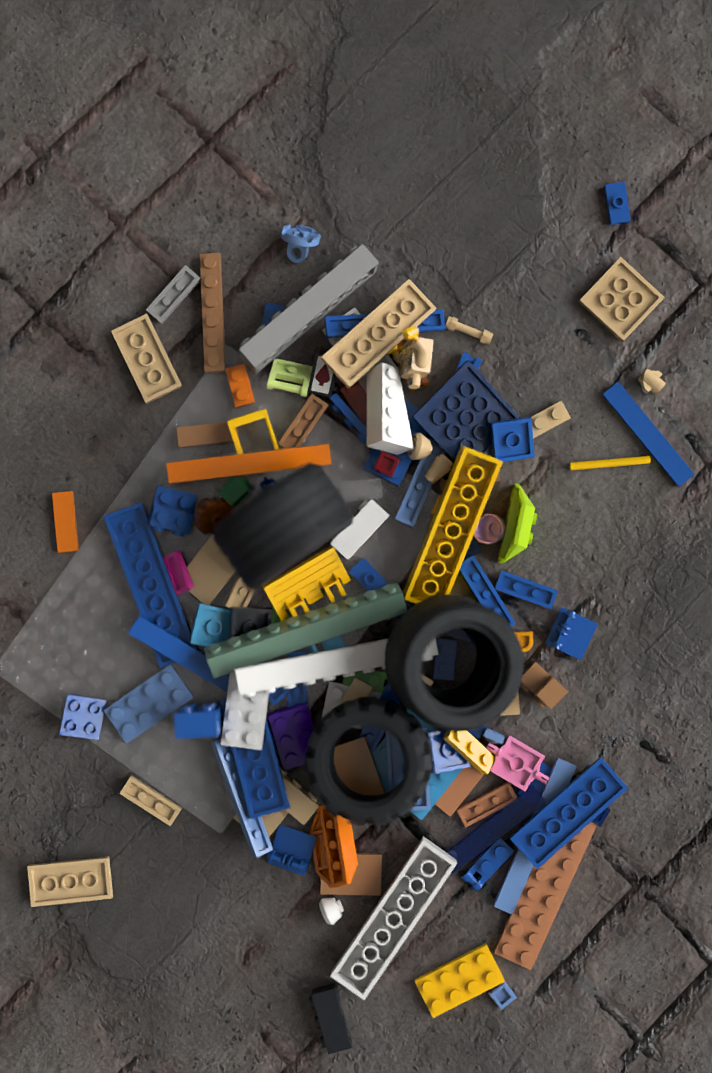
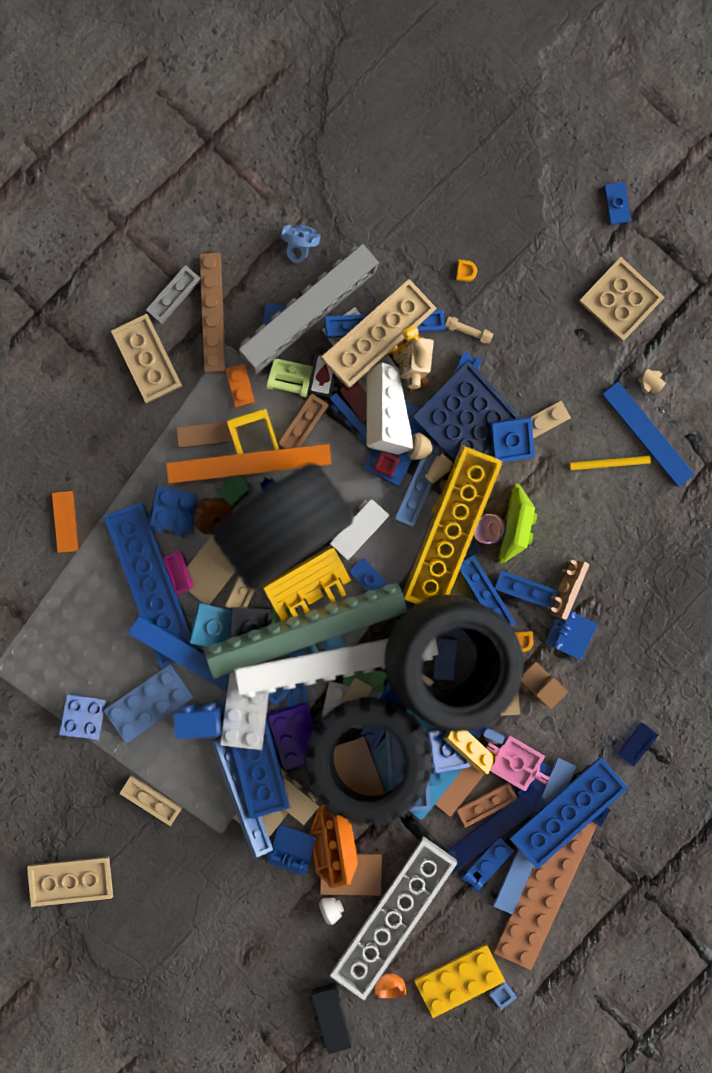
none -> orange hair [374,973,406,998]
none -> light orange tile [456,260,477,282]
none -> medium nougat plate [546,559,590,620]
none -> clear blue tile [617,722,659,766]

